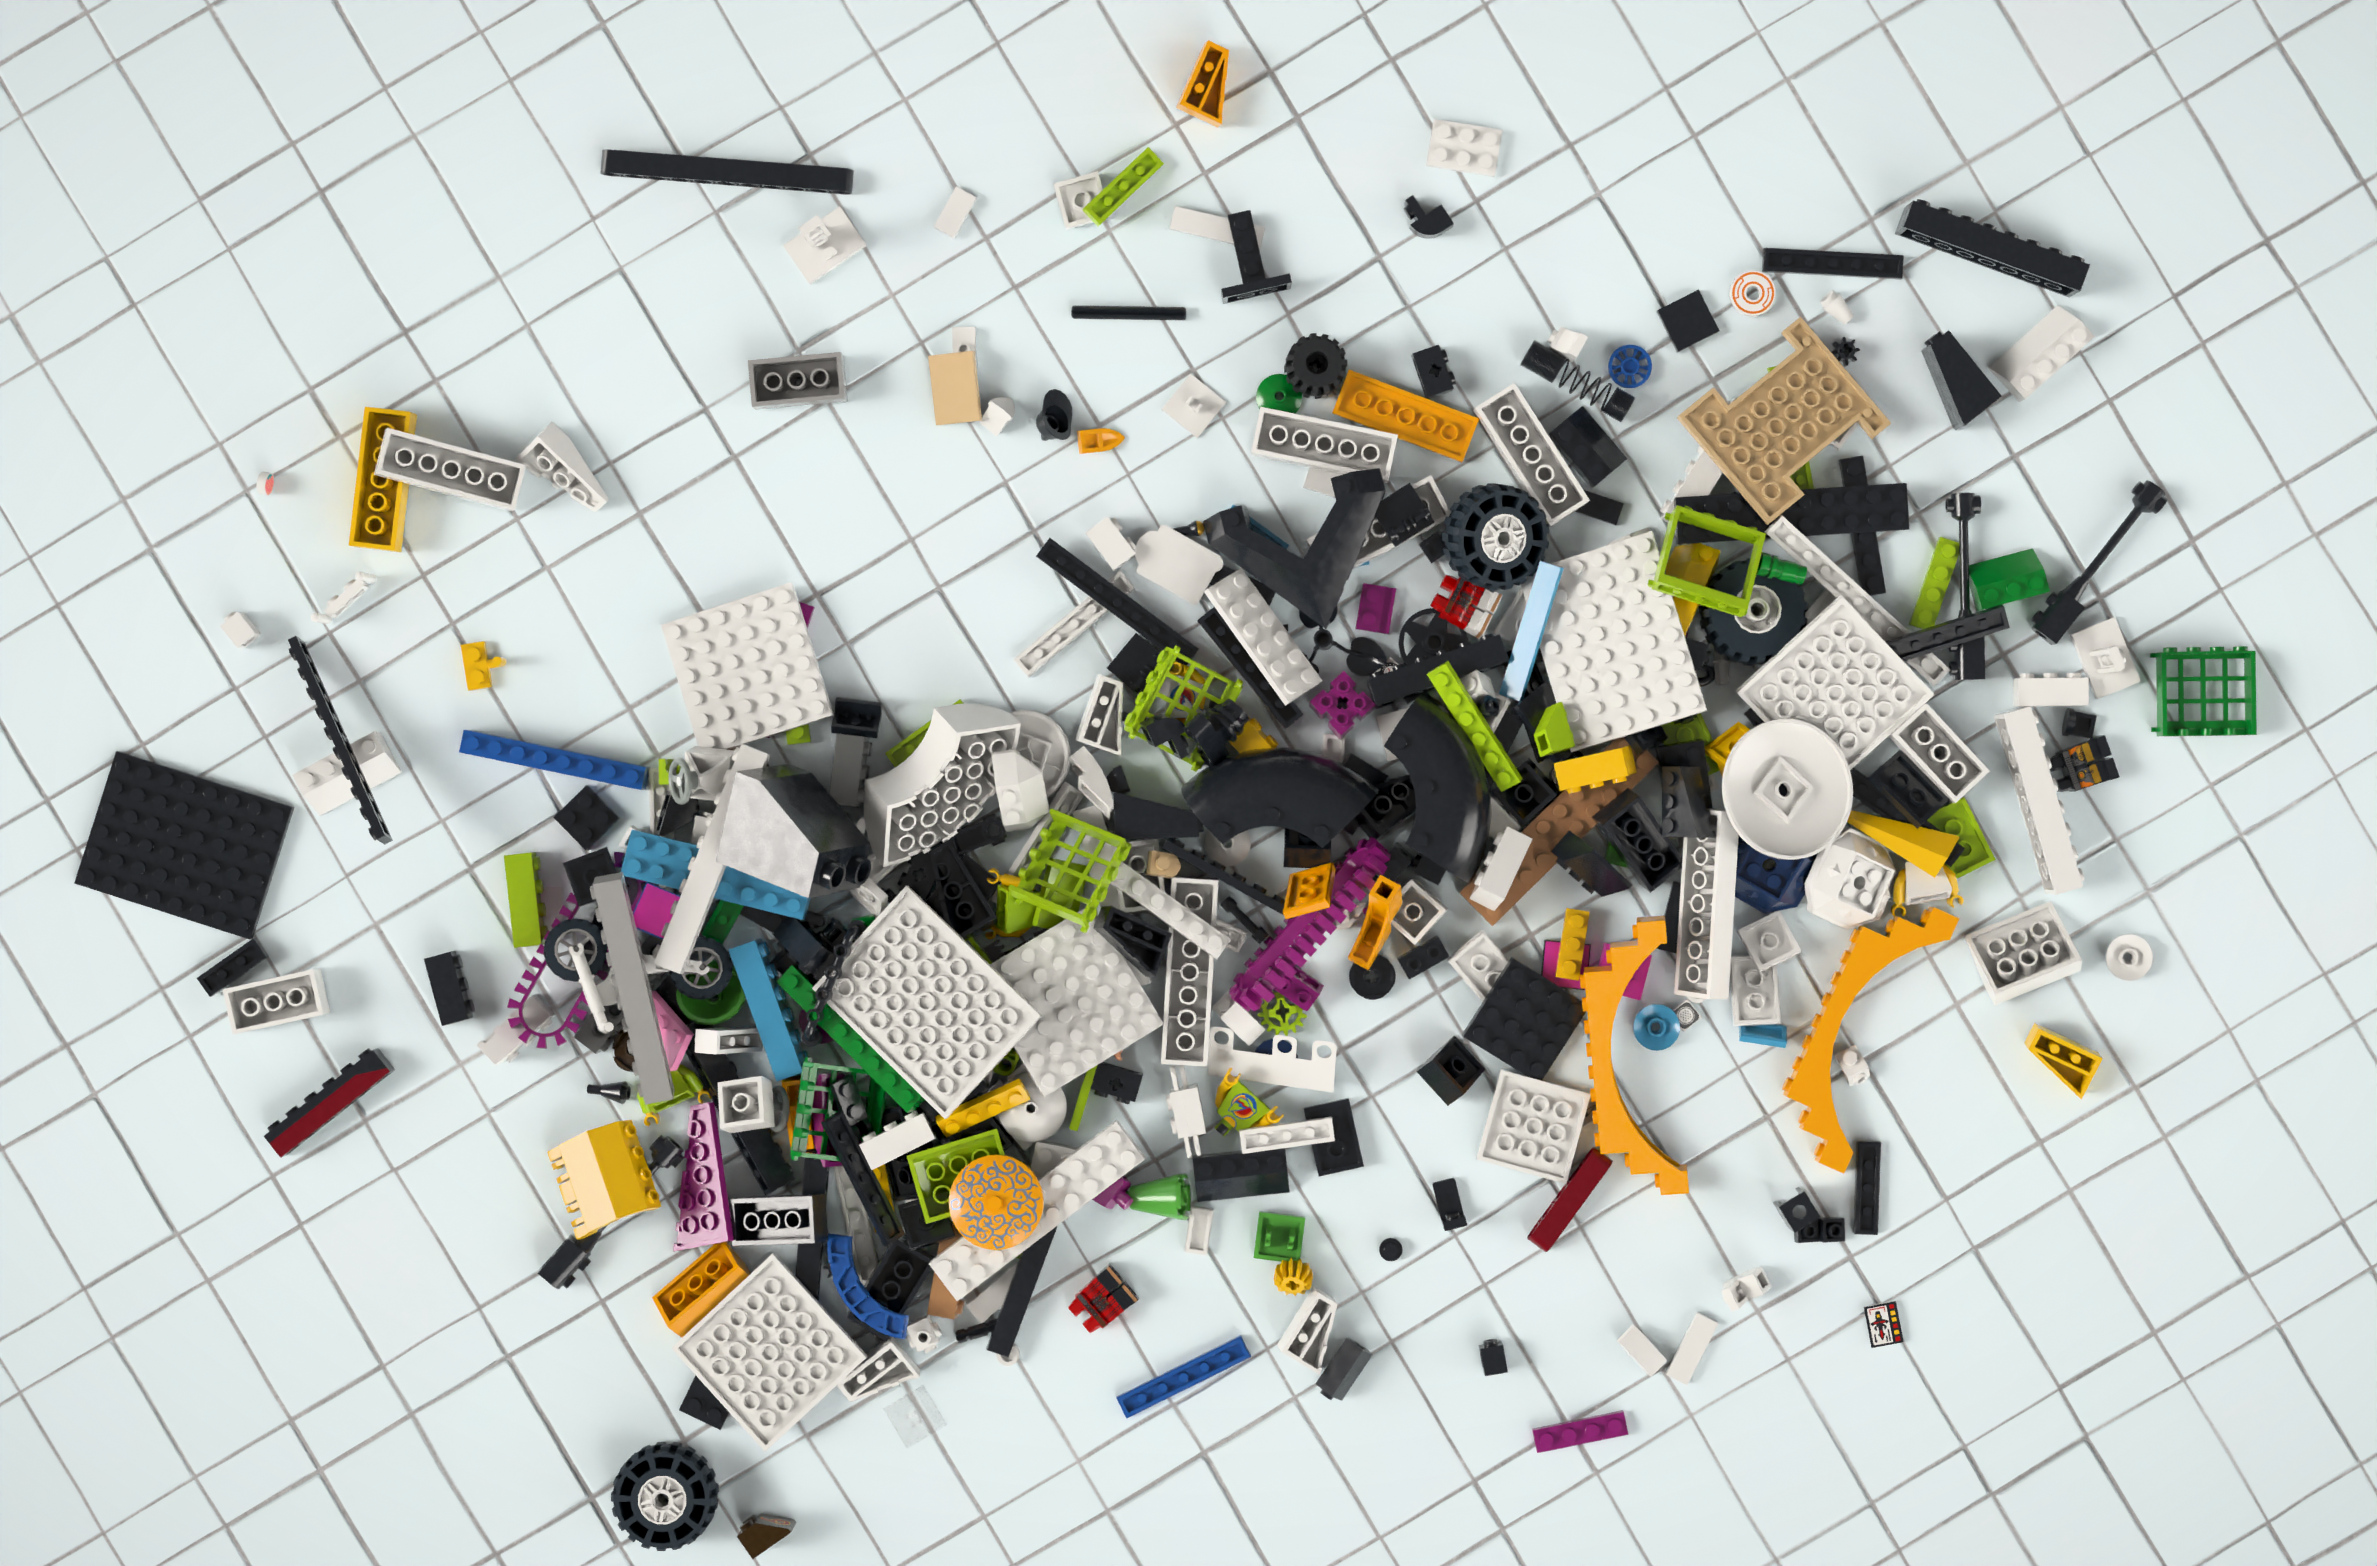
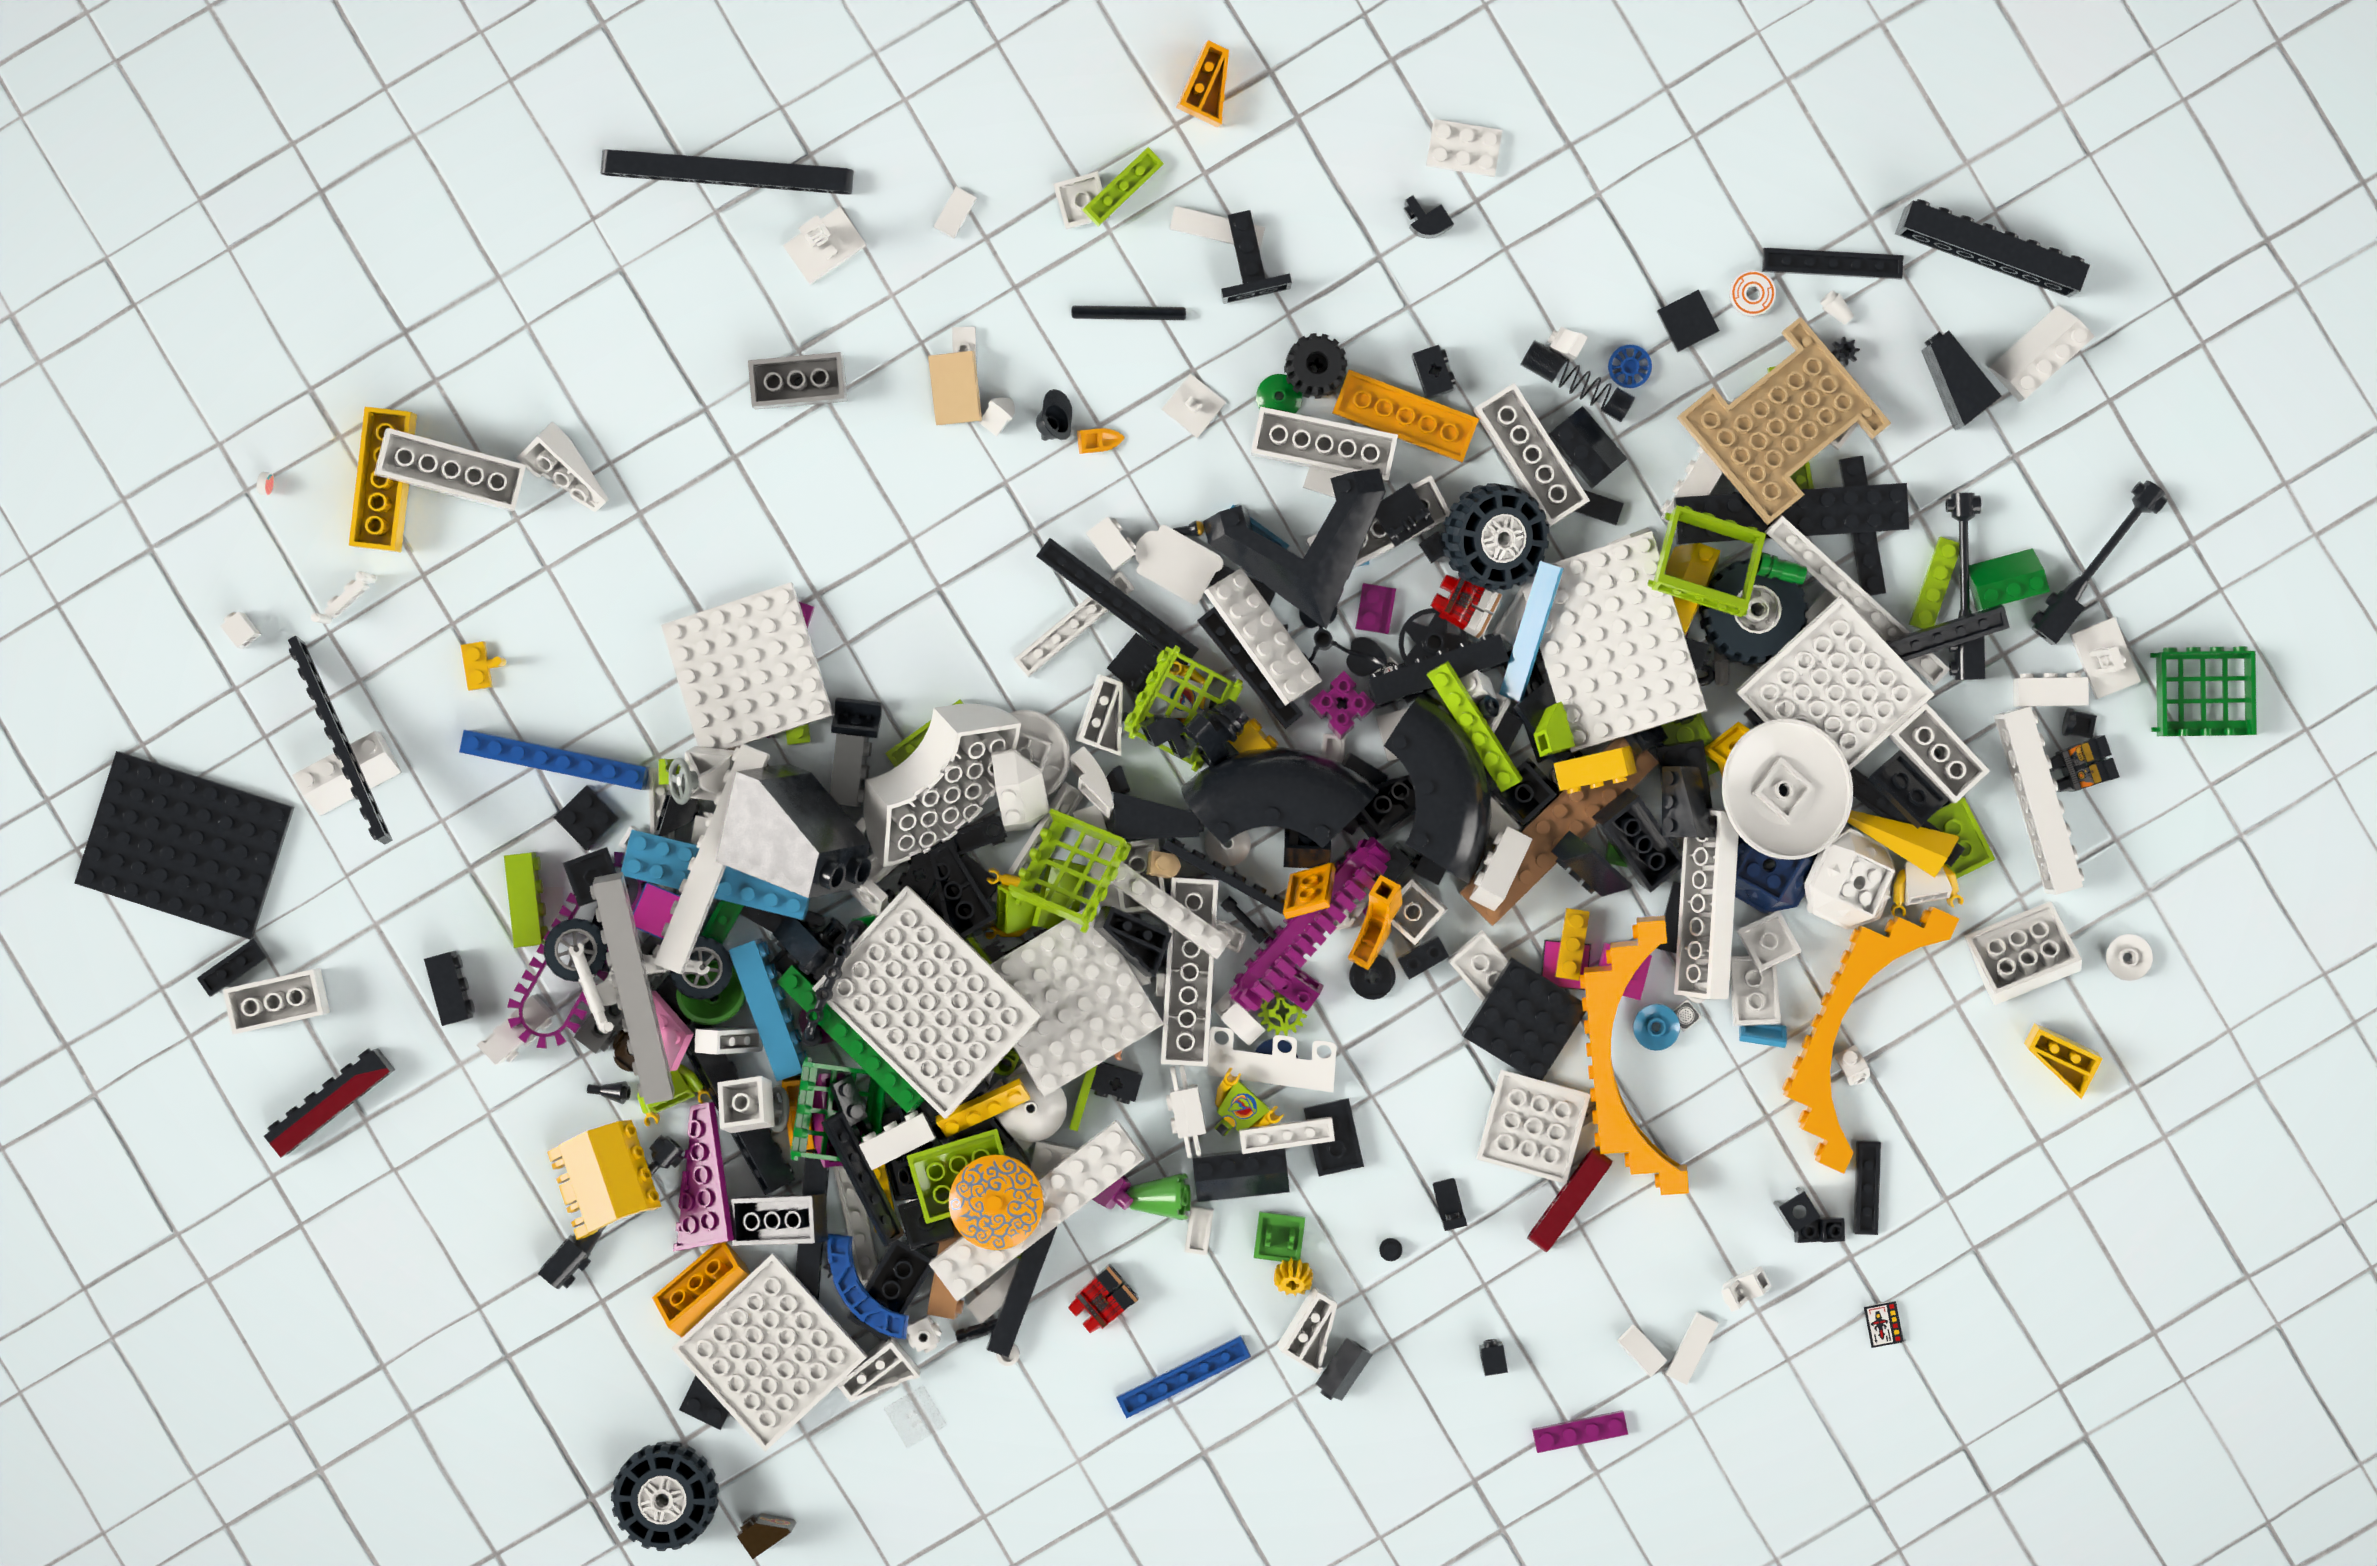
black slope [1417,1035,1486,1106] -> none
none -> white tile [1156,972,1166,997]

